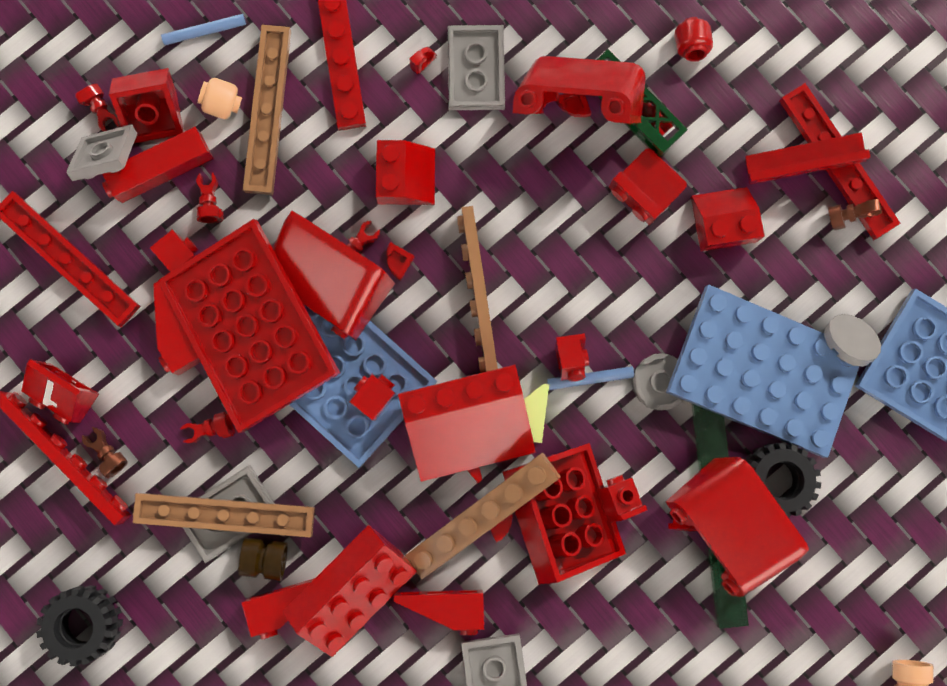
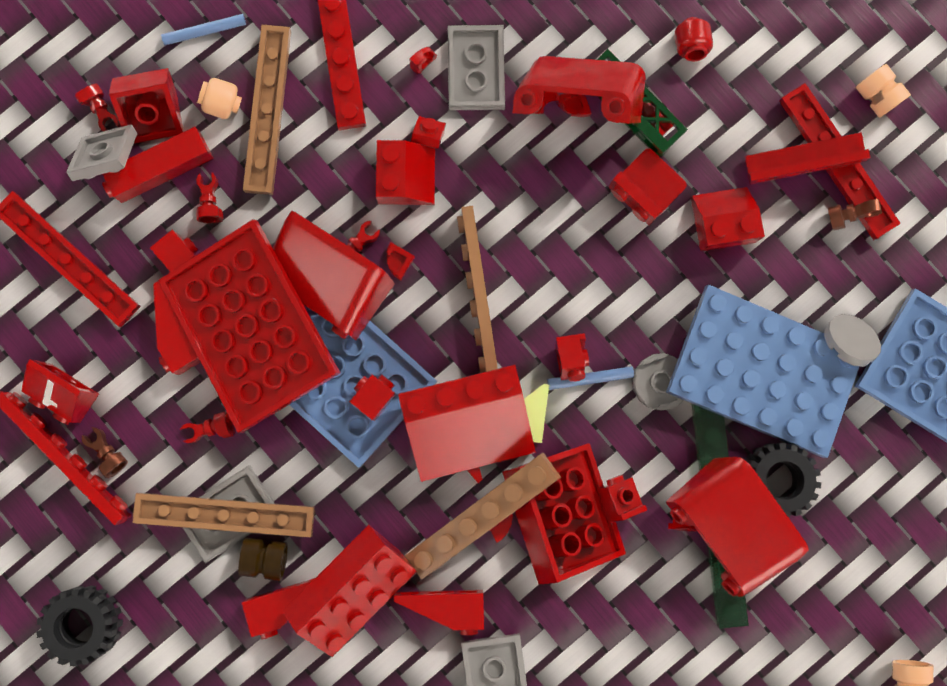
none -> red plate [411,116,446,149]
none -> light nougat wheel [855,64,911,118]

